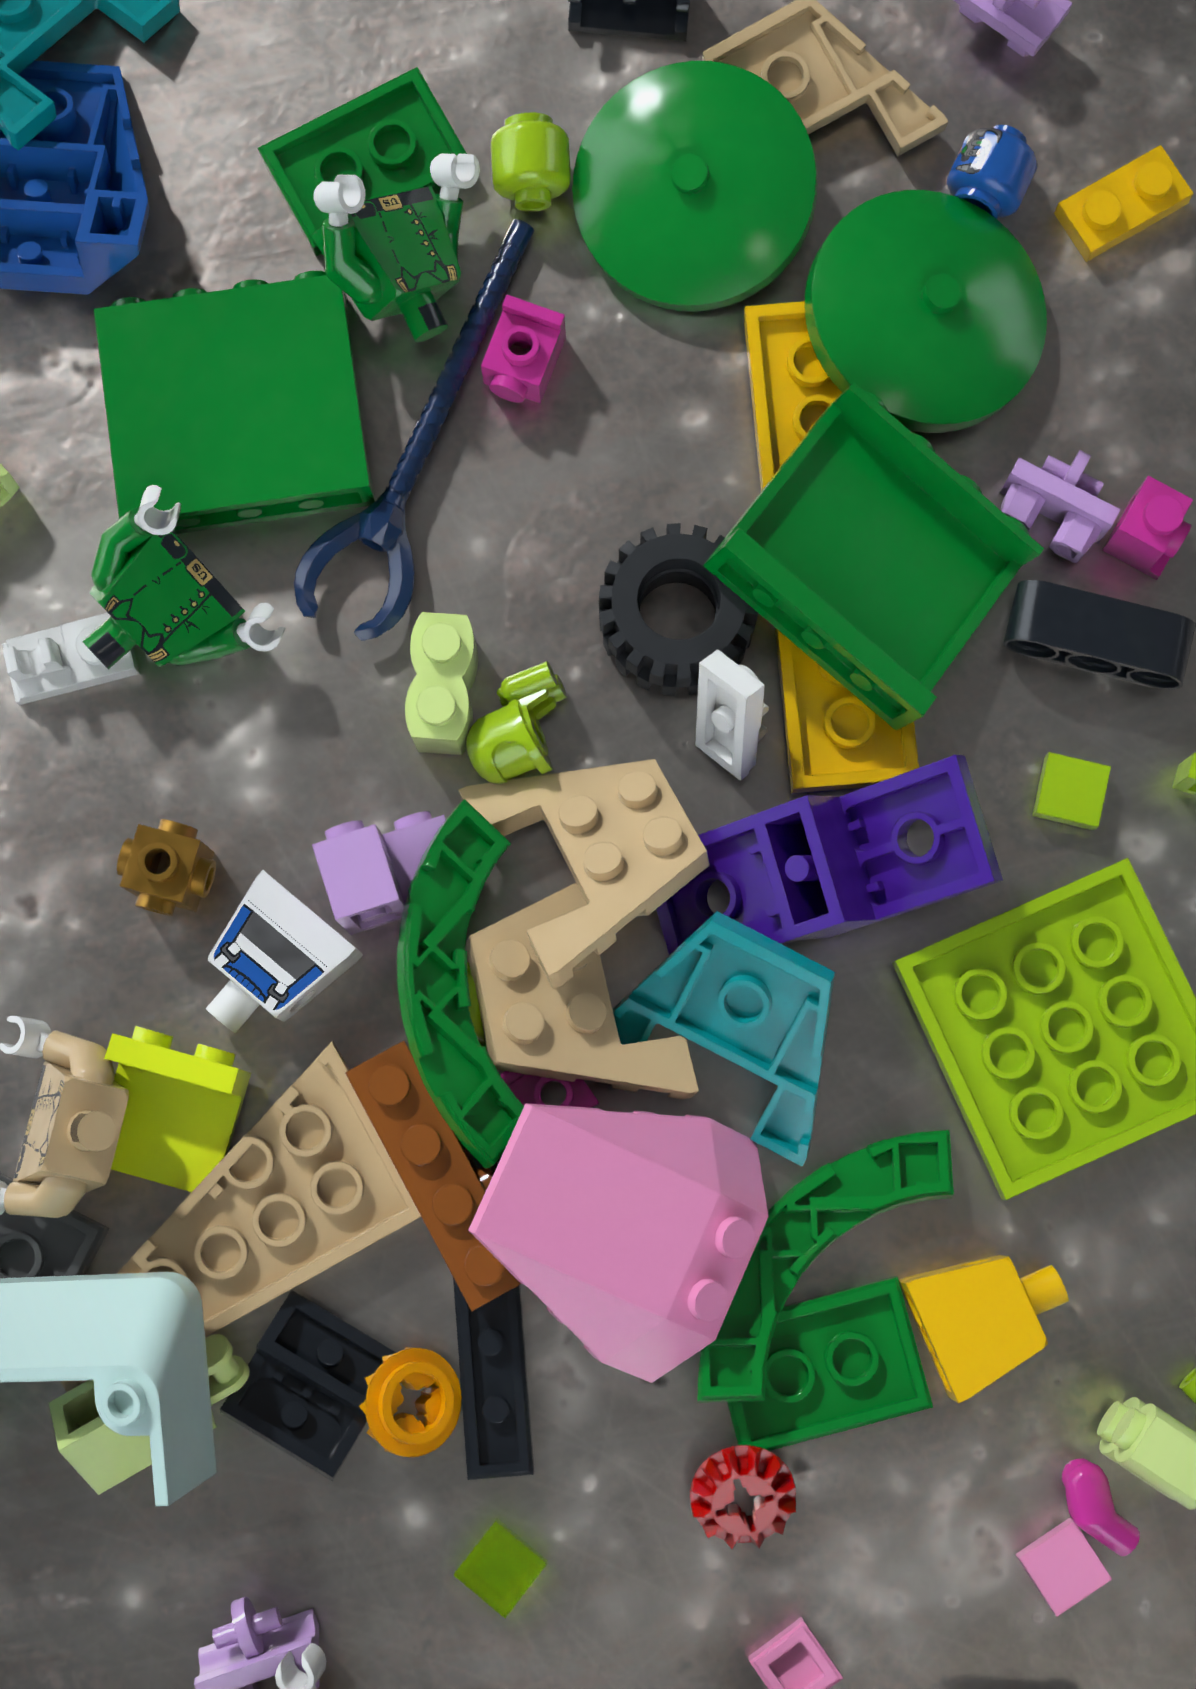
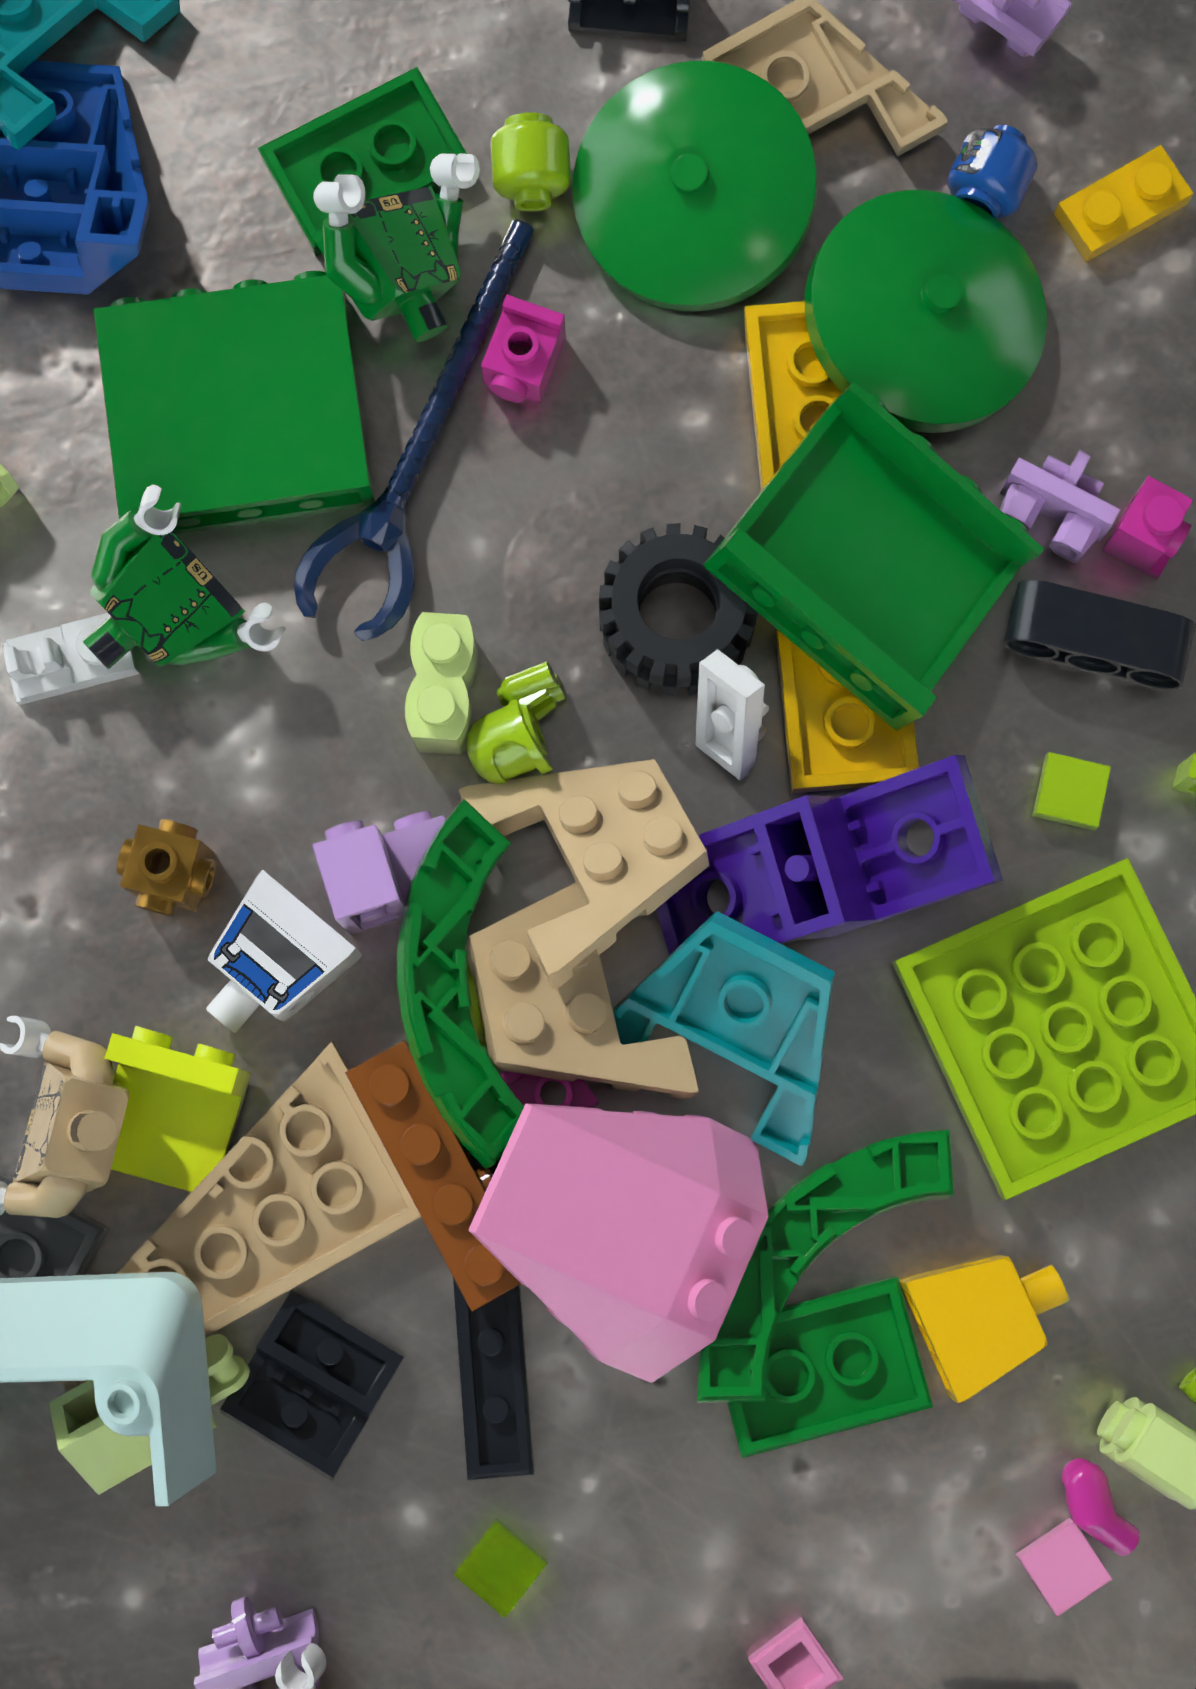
light orange gear [359,1347,462,1457] -> none
red gear [690,1445,796,1549] -> none

